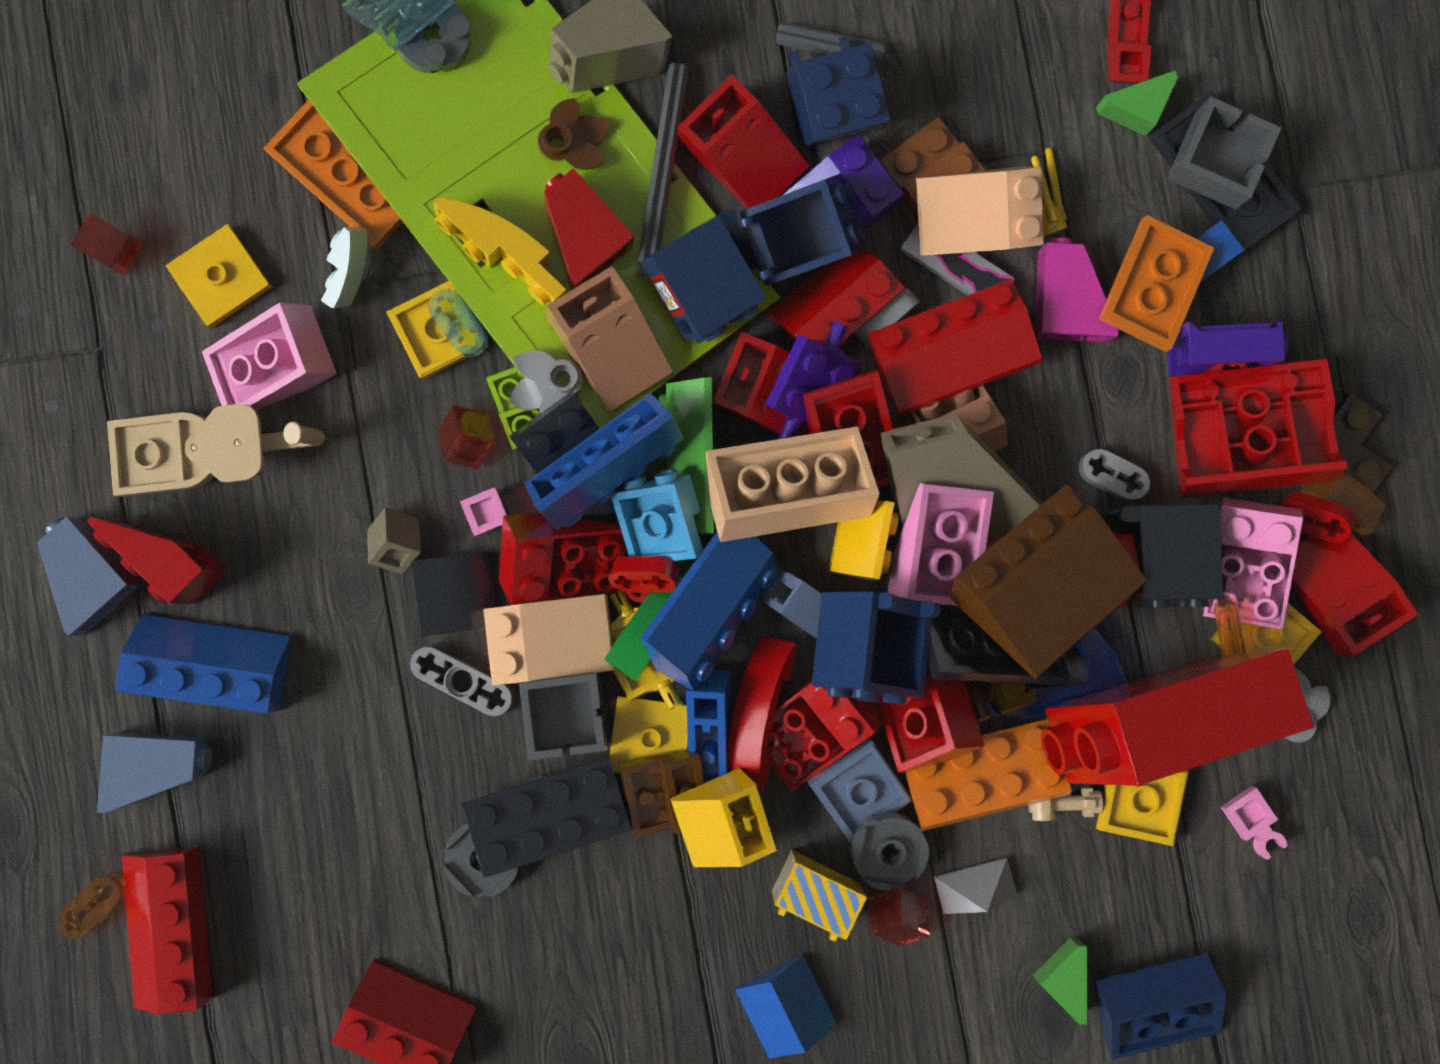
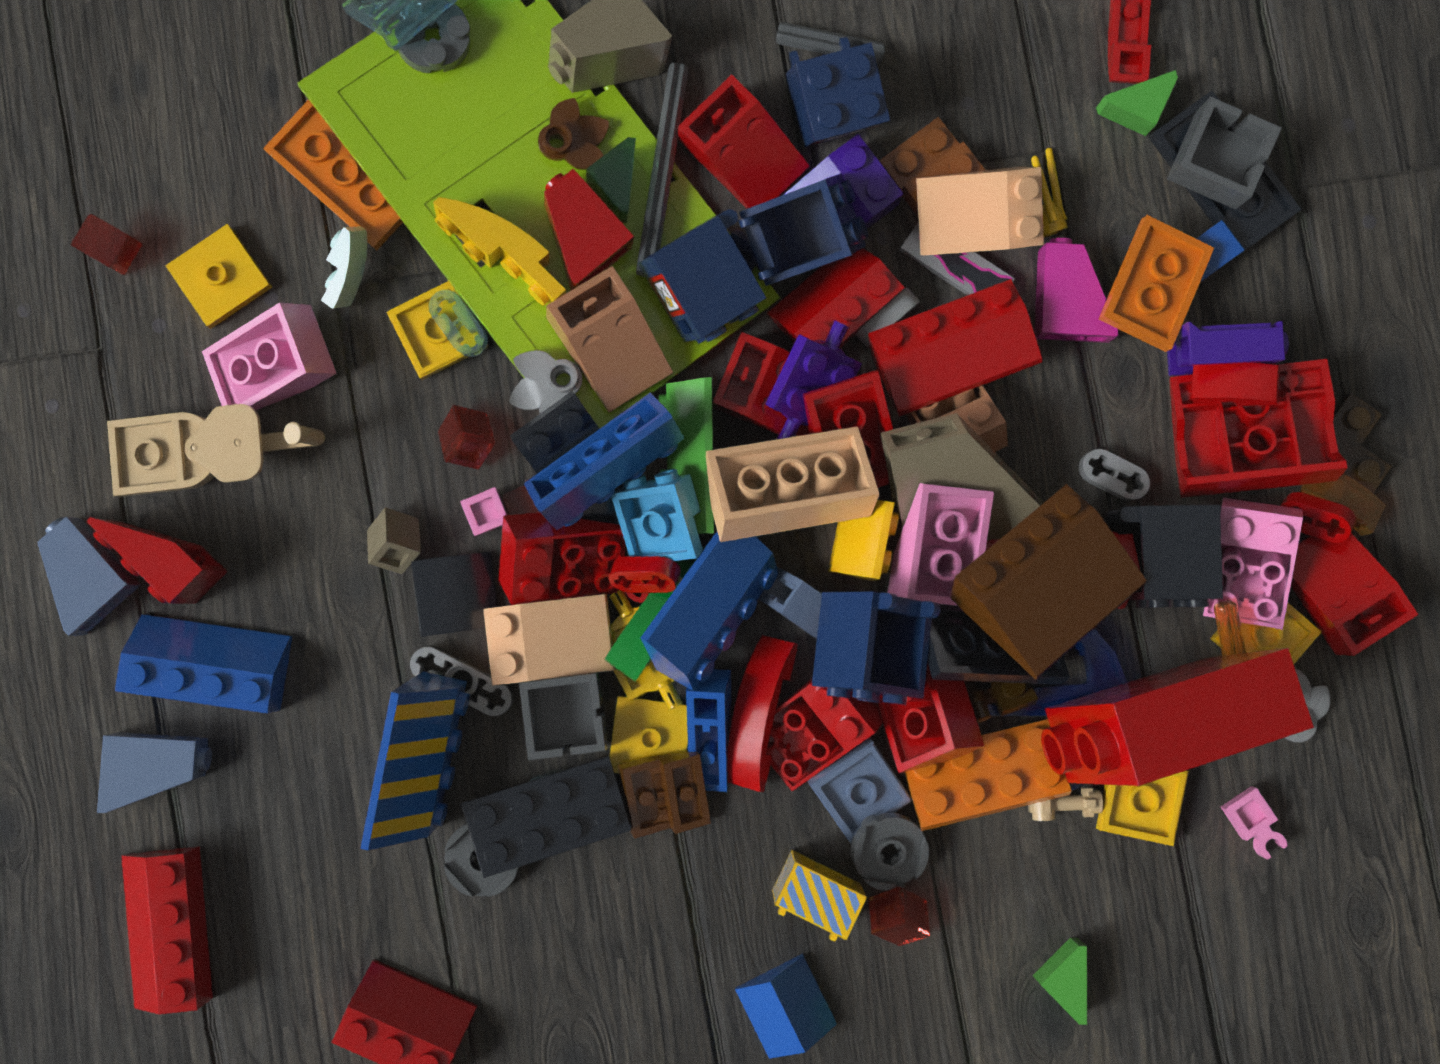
clear orange beam [57,874,125,939] -> none
lime slope [486,366,540,450] -> none
yellow slope [670,768,777,867] -> none
light grey slope [933,857,1017,914] -> none
dark blue slope [1096,953,1226,1060] -> none
none -> blue slope [360,671,470,851]
none -> clear green slope [586,137,636,224]
none -> red slope [1191,362,1280,406]

